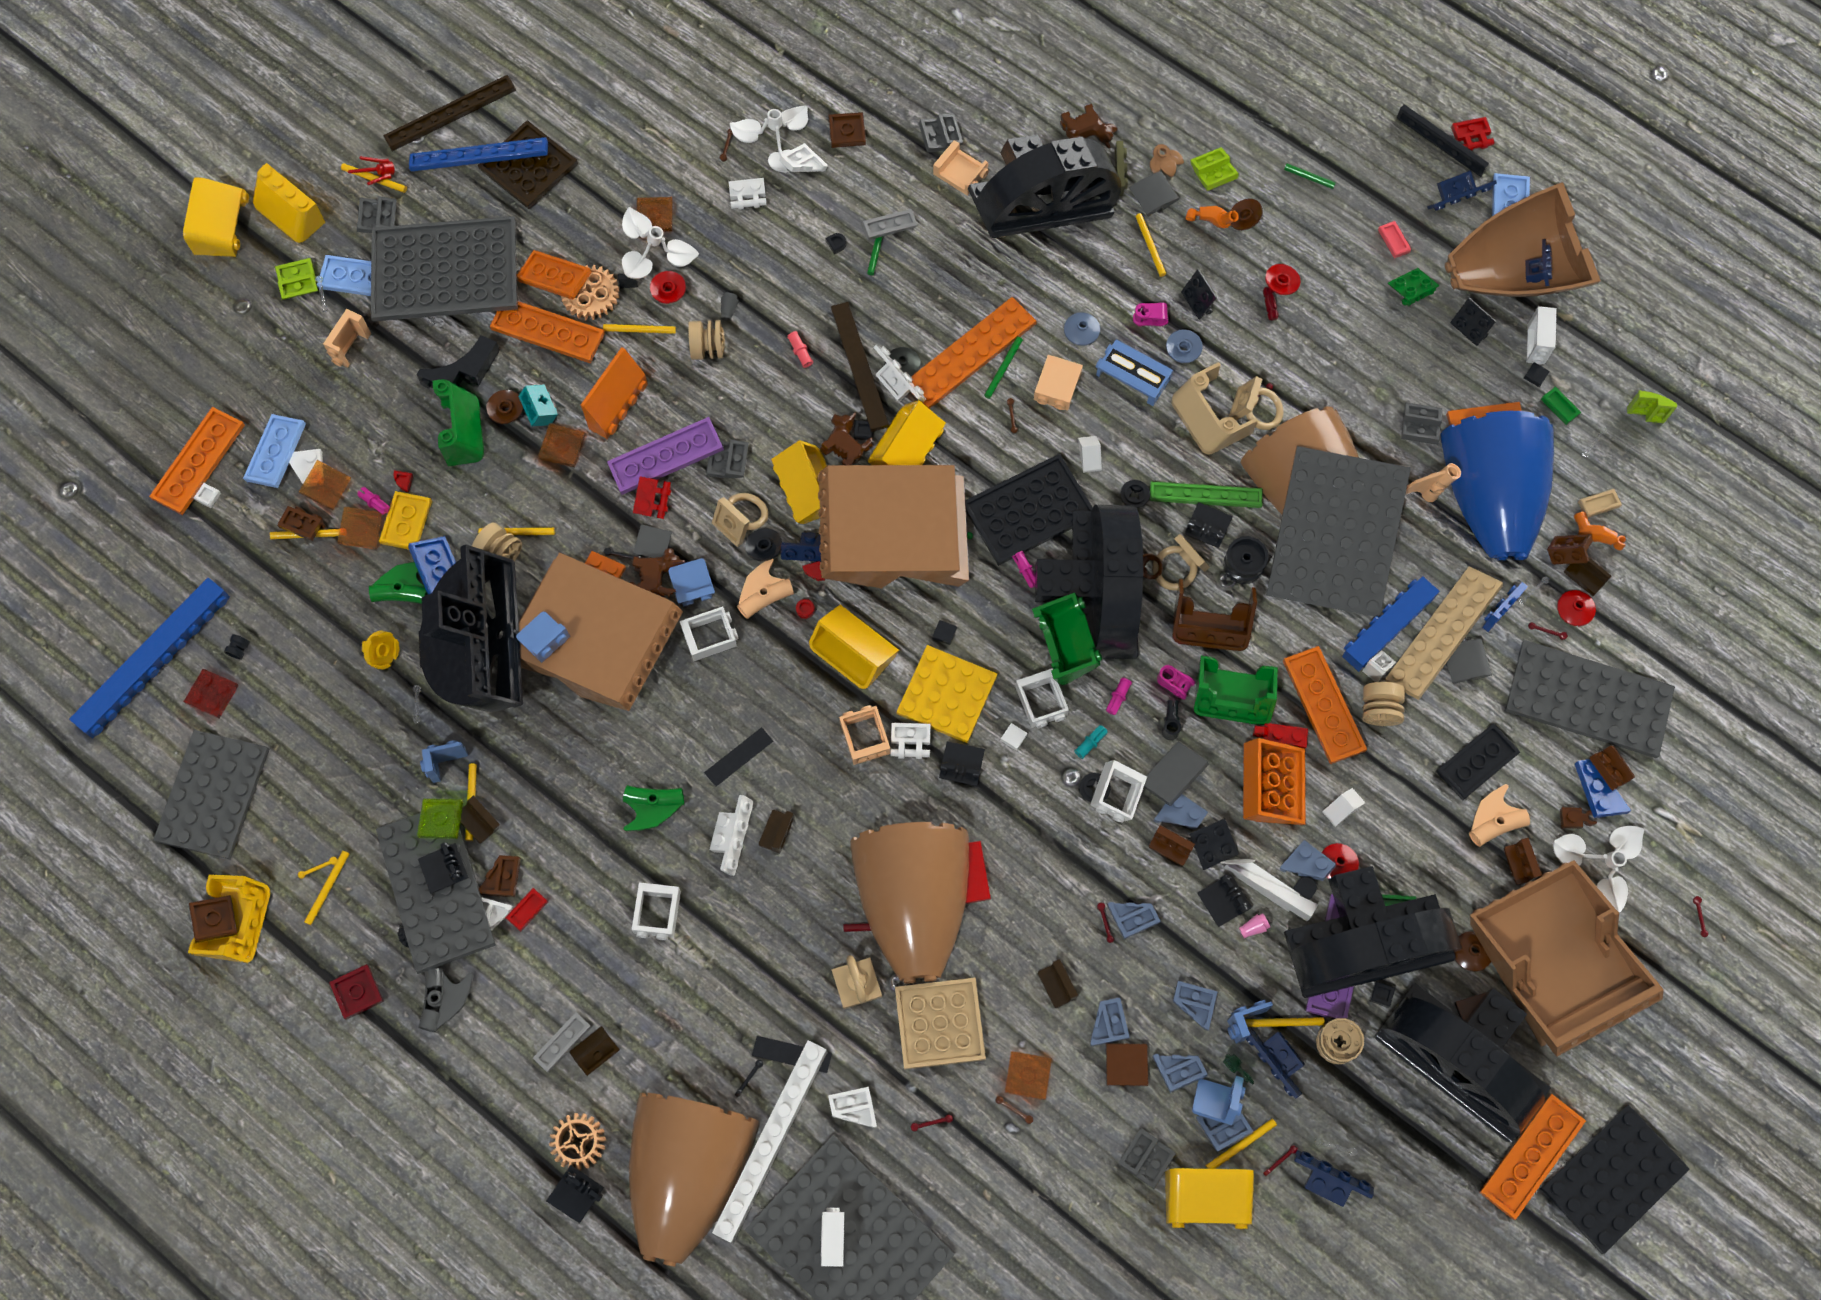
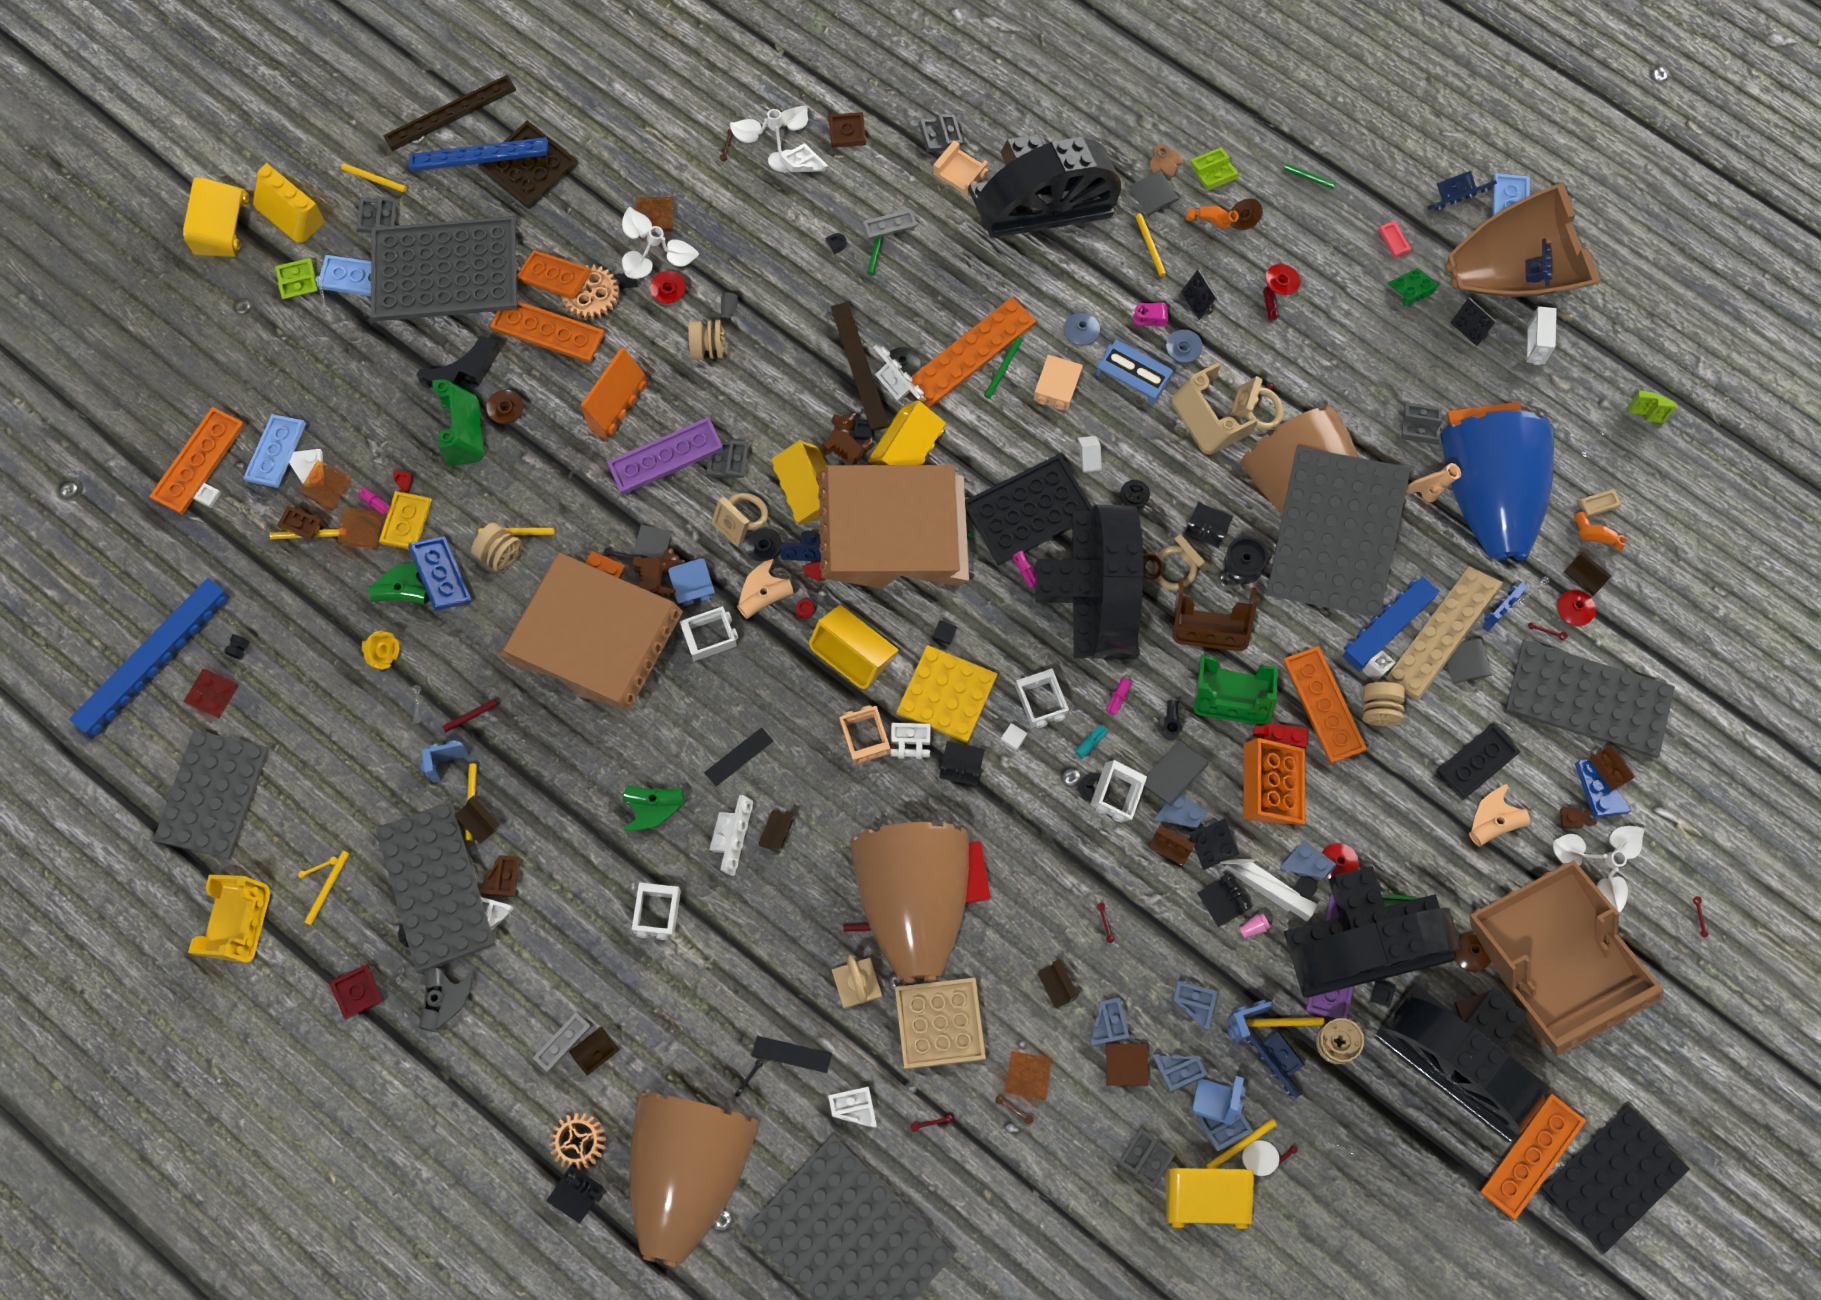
reddish brown tile [189,895,237,943] -> none
light nougat panel [323,309,371,368] -> none
red plant [348,156,395,185] -> none
clear neon green tile [417,799,463,839] -> none
black piece [418,544,523,712] -> none
black hinge [418,842,469,894] -> none
red tile [505,888,548,932] -> none
medium blue bracket [516,611,570,663] -> none
teal brick [518,384,558,427] -> none
clear orange tile [538,424,586,468] -> none
yellow bar [603,324,676,334] -> none
red plate [633,476,672,519] -> none
white brick [712,1040,827,1244] -> none
white plate [729,178,767,210] -> none
coral pin [787,331,813,368] -> none
white window [821,1208,844,1266] -> none
reddish brown hinge [1007,398,1018,434] -> none
green windscreen [1032,593,1103,686] -> none
reddish brown animal [1060,104,1117,149] -> none
sand blue wing [1107,902,1161,939] -> none
olive plate [1115,141,1128,196] -> none
bright green tile [1150,482,1262,508] -> none
dark pink piece [1157,665,1196,700] -> none
clear green plate [1223,1054,1254,1085] -> none
dark blue bracket [1294,1150,1374,1207] -> none
white slope [1323,788,1365,827] -> none
black tile [1397,104,1489,177] -> none
red plate [1451,117,1494,151] -> none
reddish brown bracket [1504,838,1542,885] -> none
black tile [1524,362,1550,387] -> none
green tile [1541,386,1581,425] -> none
reddish brown bracket [1547,534,1593,565] -> none
none -> dark red bar [442,699,498,733]
none -> white sticker [1242,1140,1279,1176]

